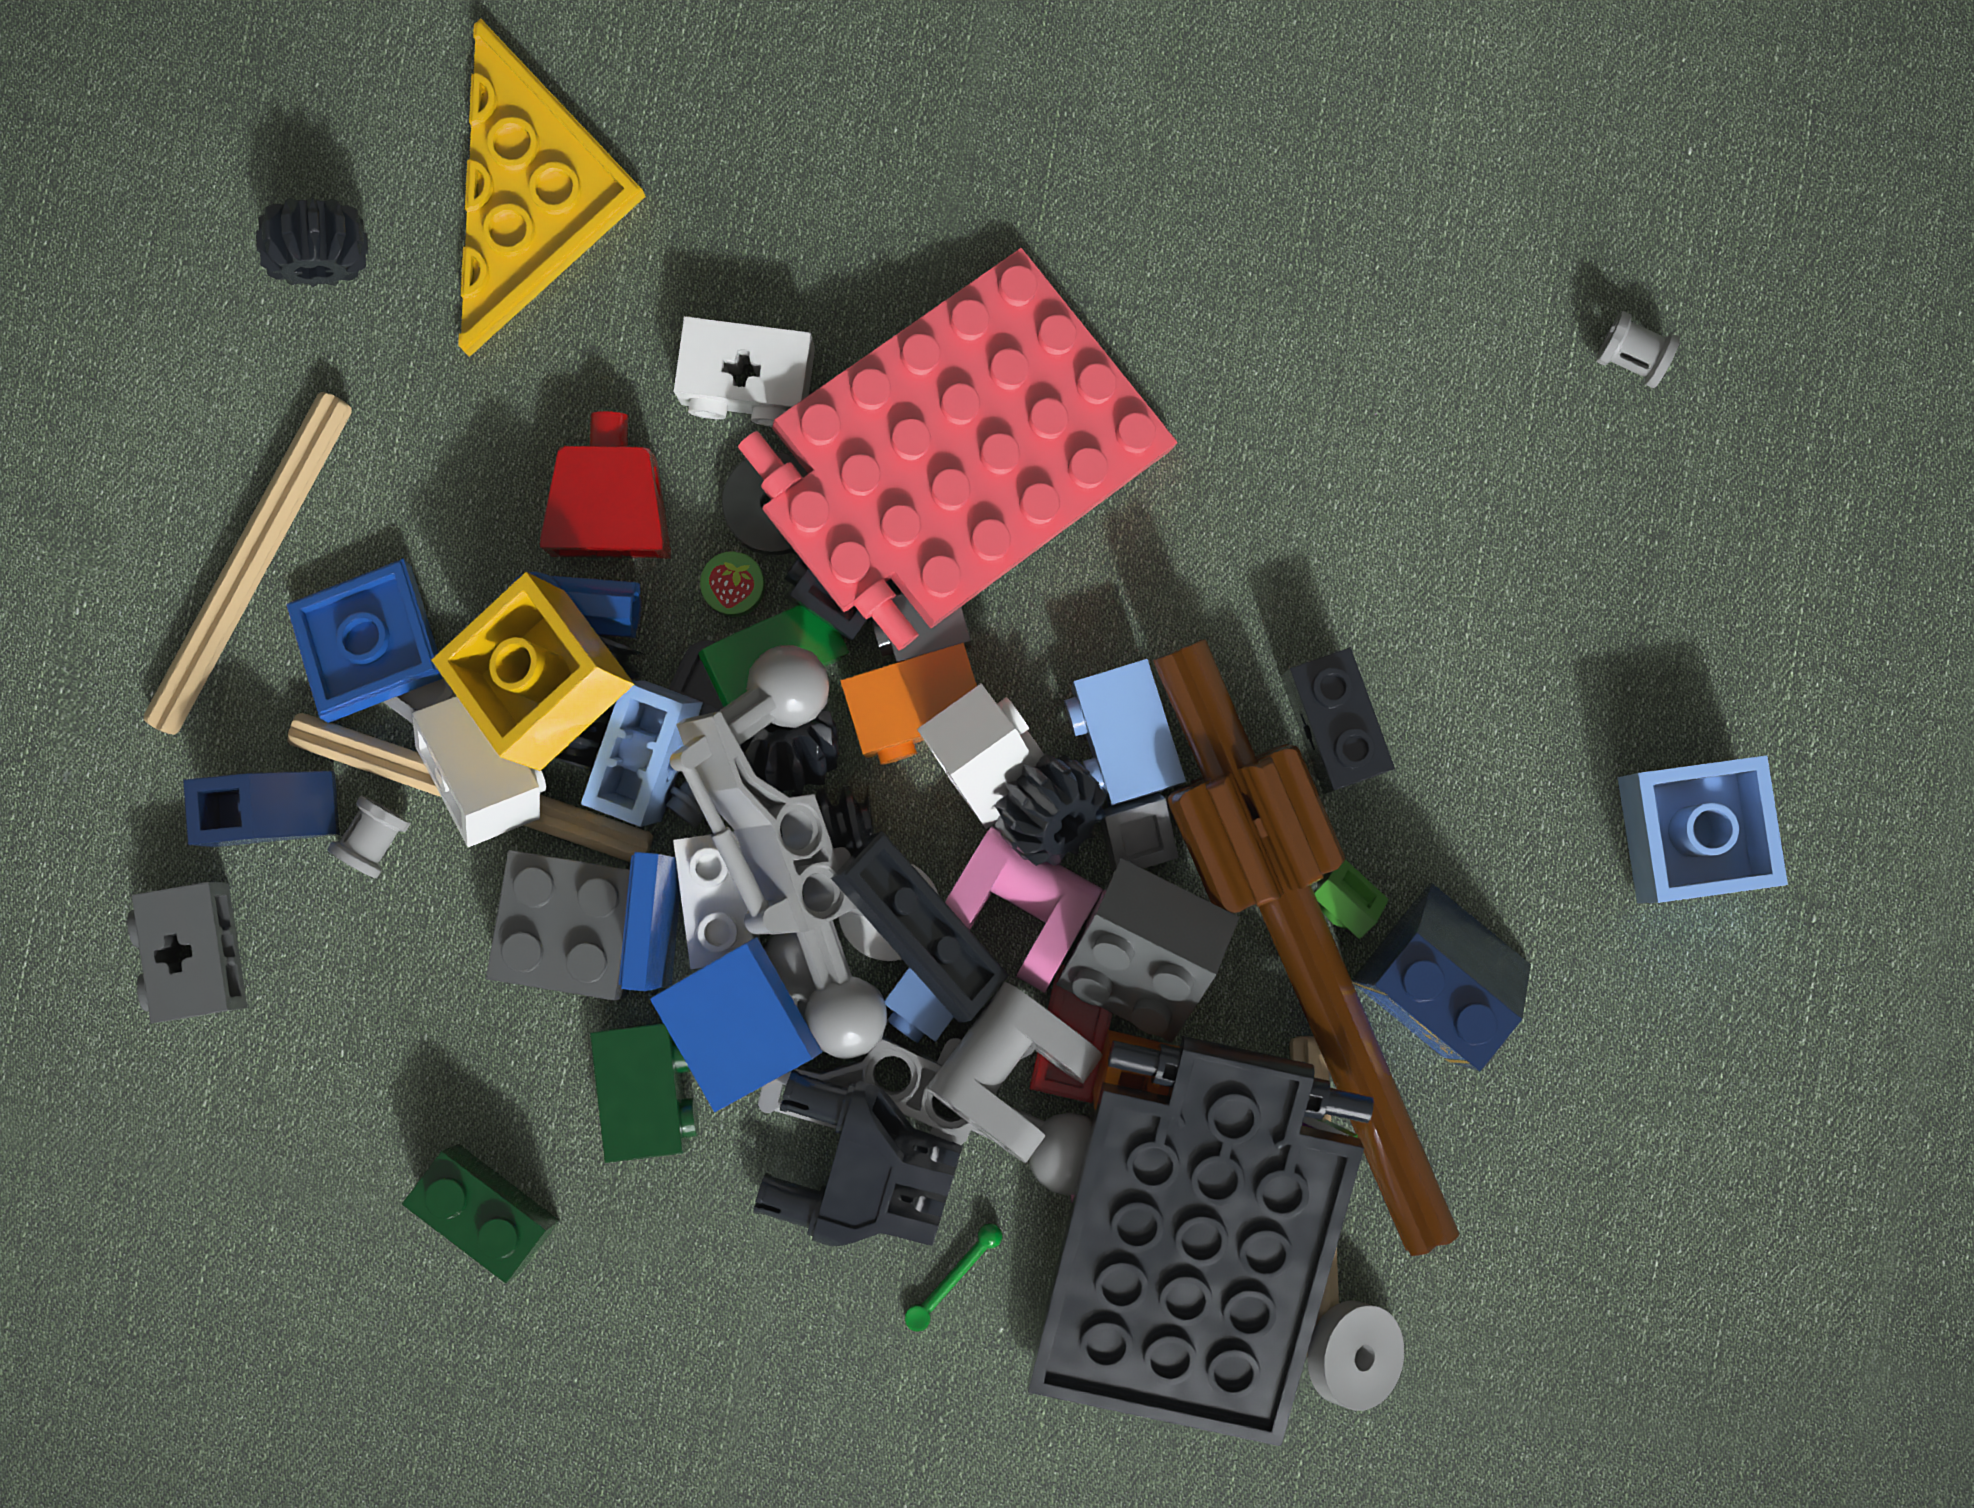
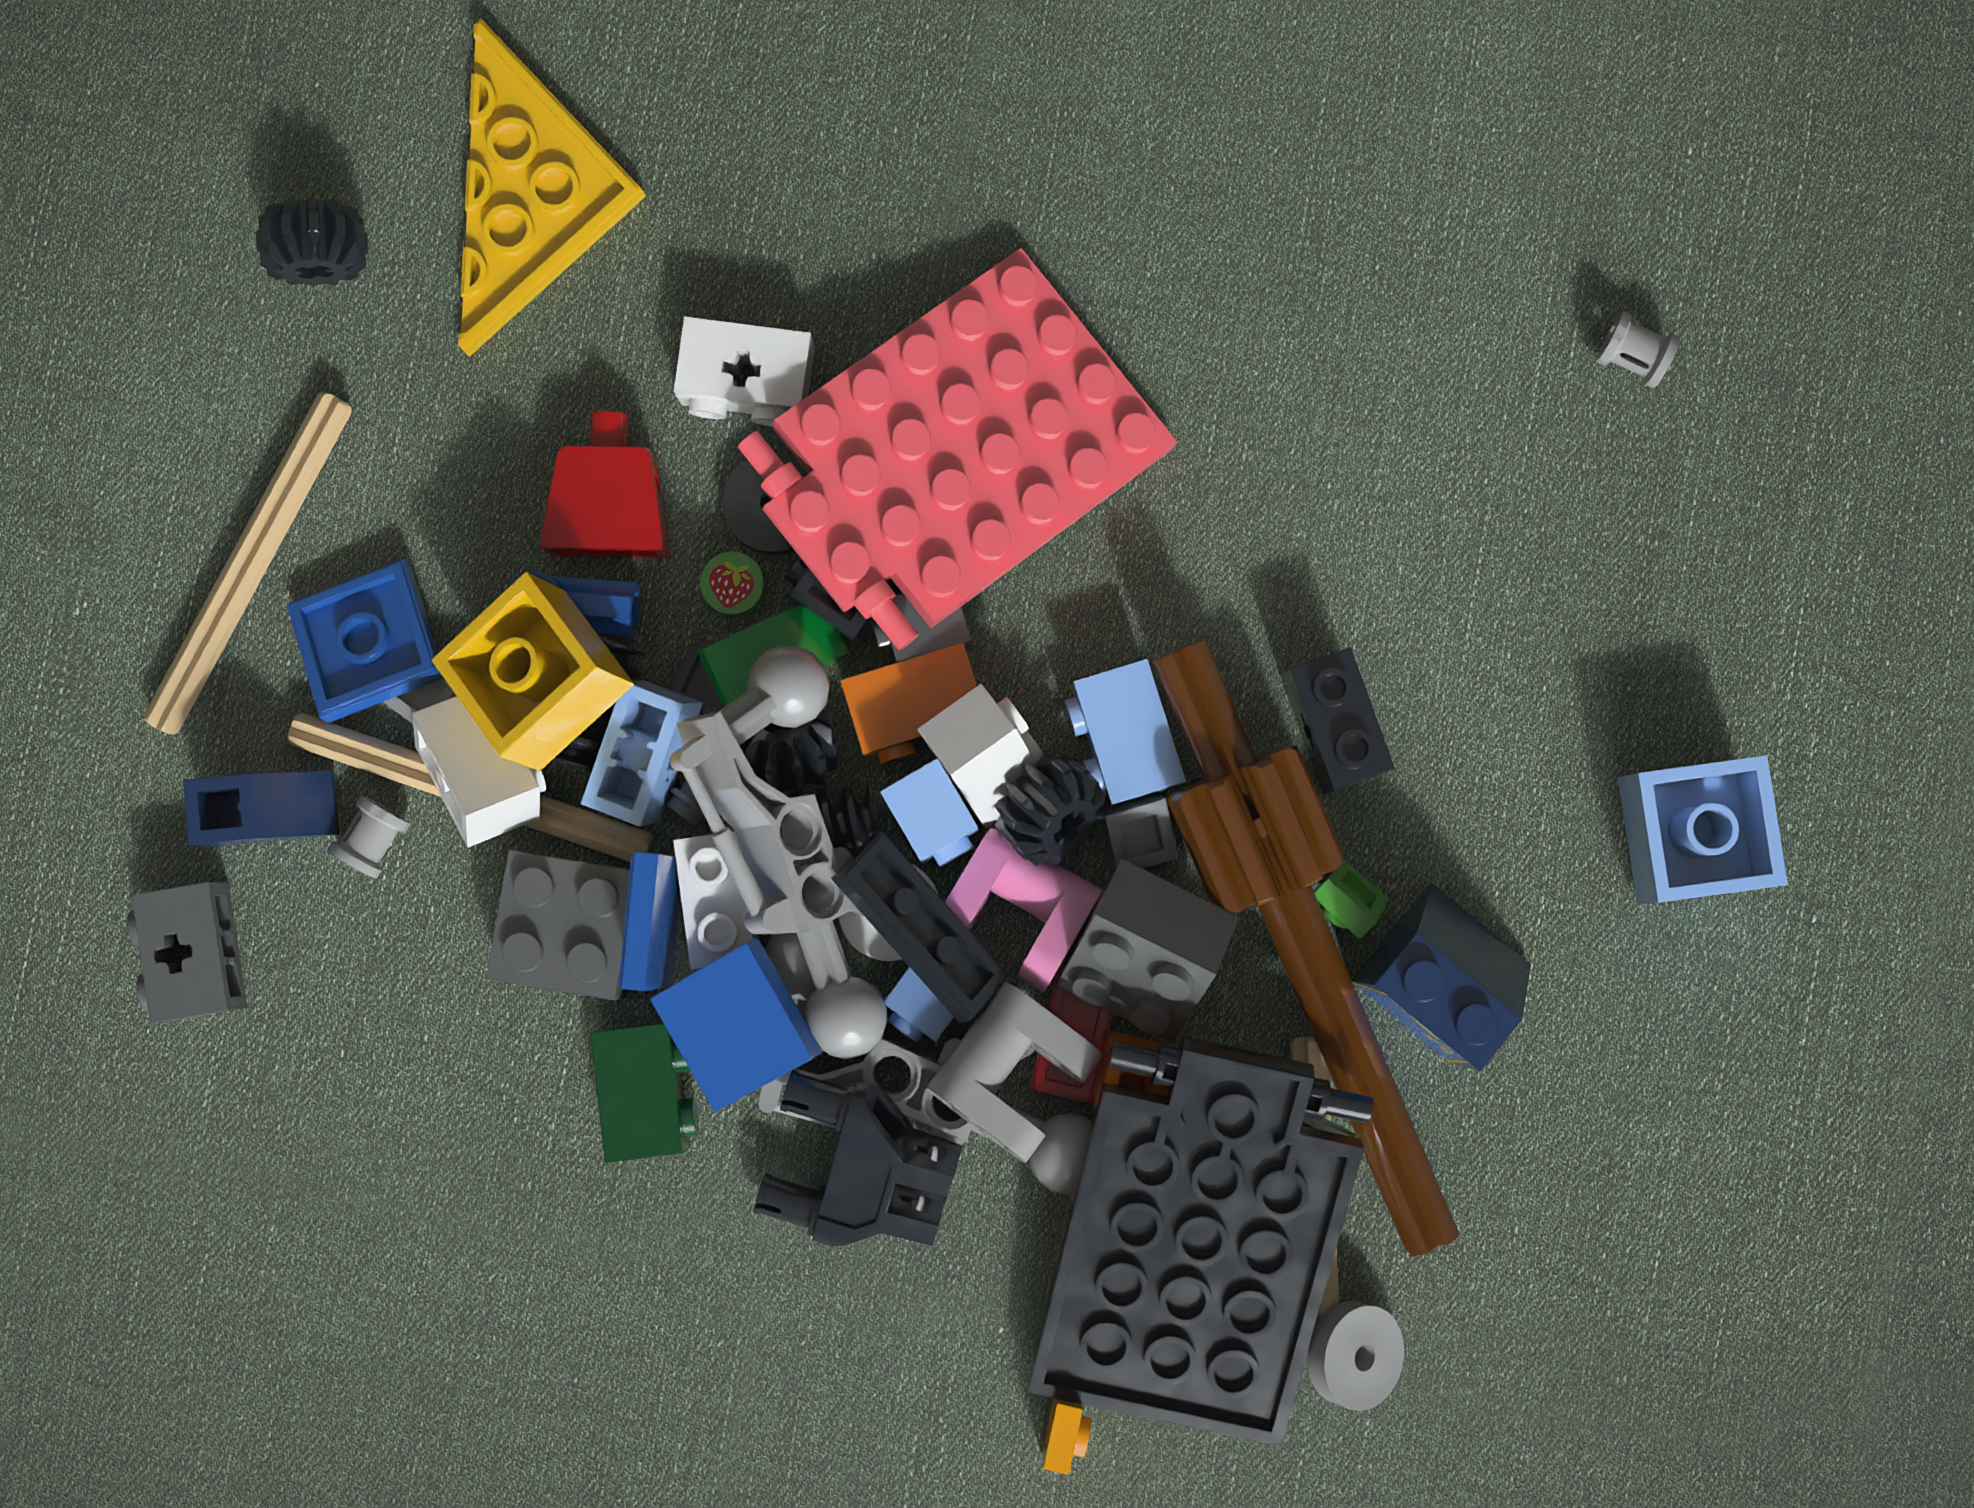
dark green brick [402,1144,560,1284] -> none
green hinge [905,1223,1003,1332] -> none
none -> light blue brick [880,758,978,868]
none -> light orange plate [1042,1398,1092,1475]

